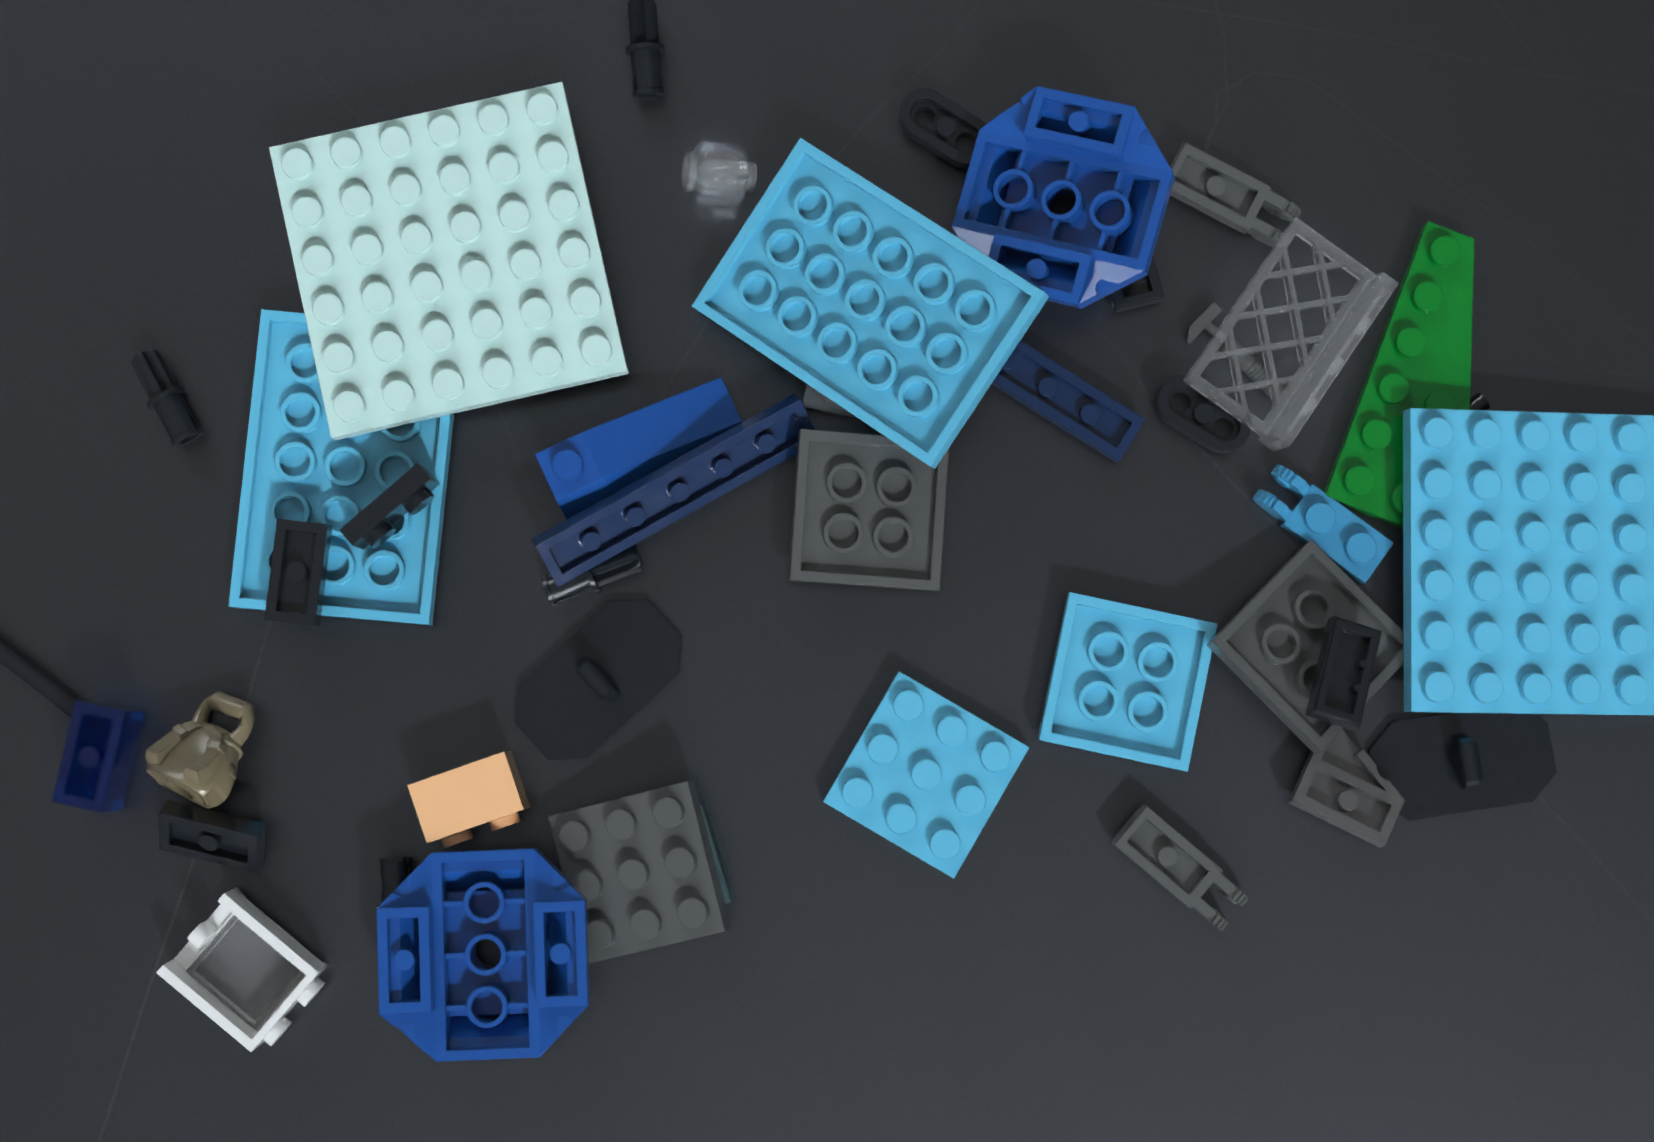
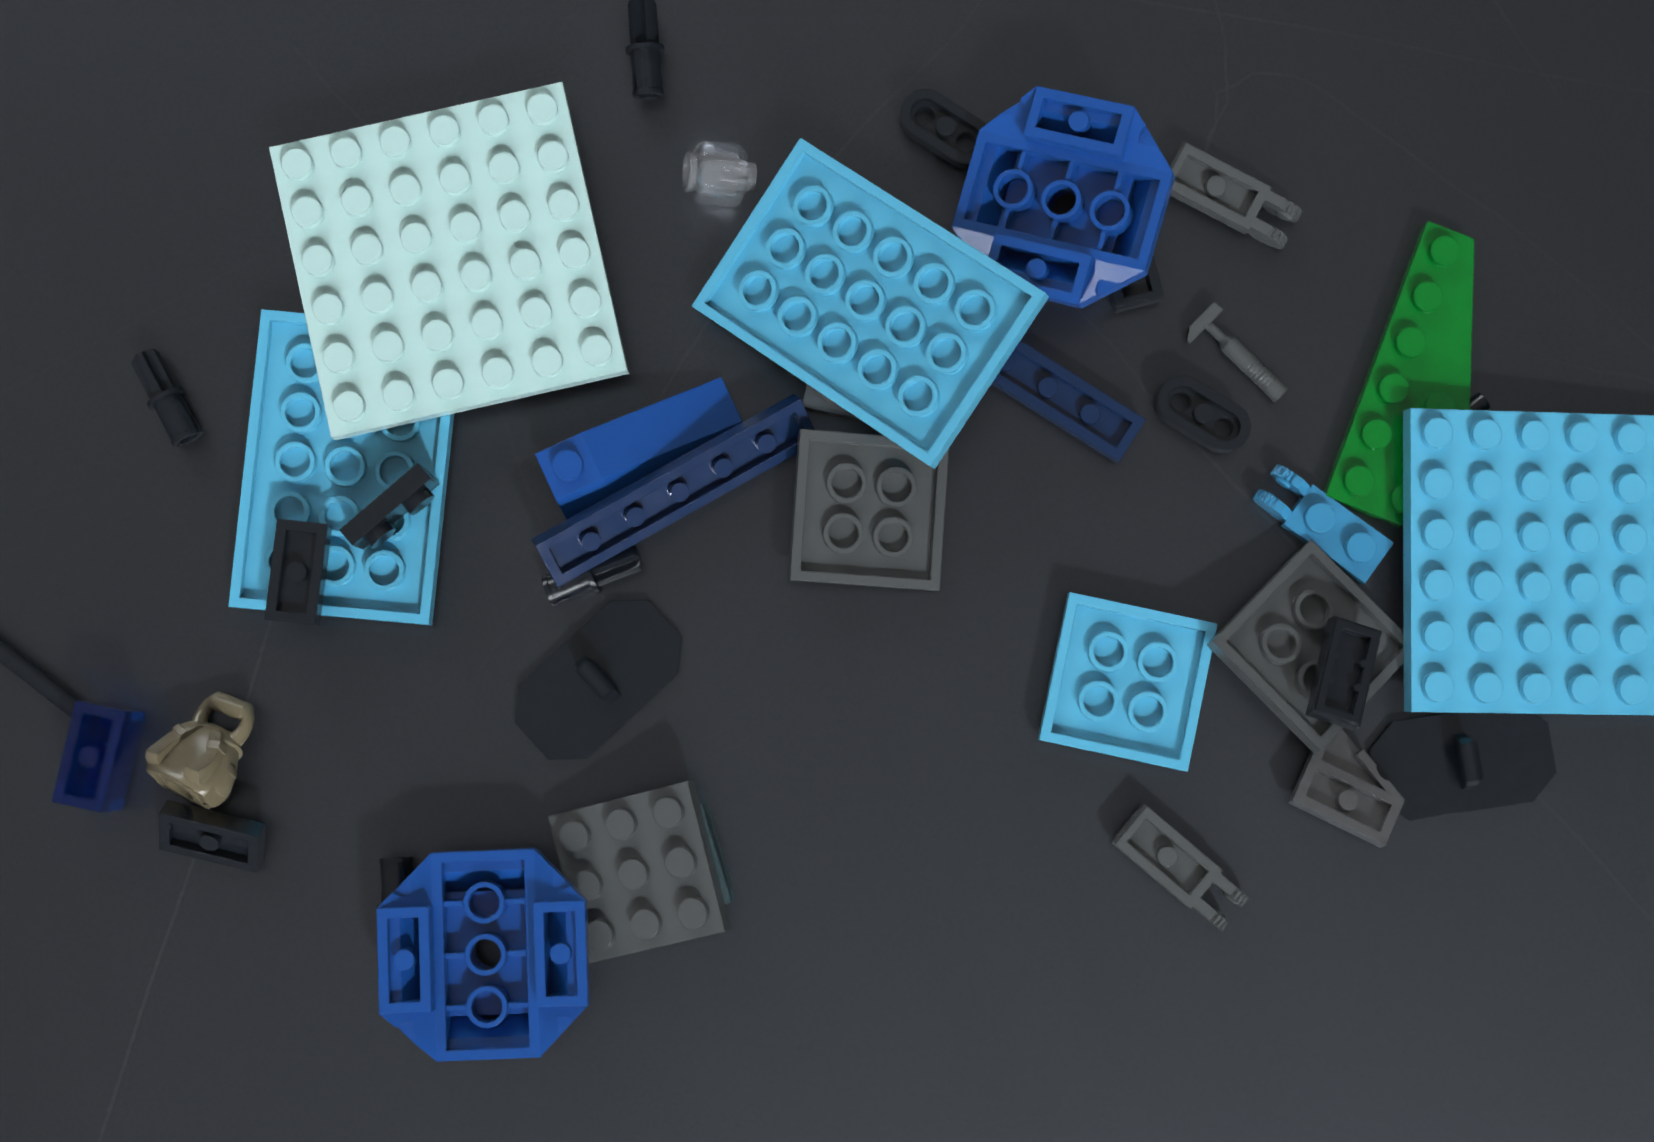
window [156,887,328,1052] -> none
light nougat brick [407,751,531,848] -> none
medium azure plate [823,671,1030,879] -> none
clear fence [1183,217,1399,452] -> none

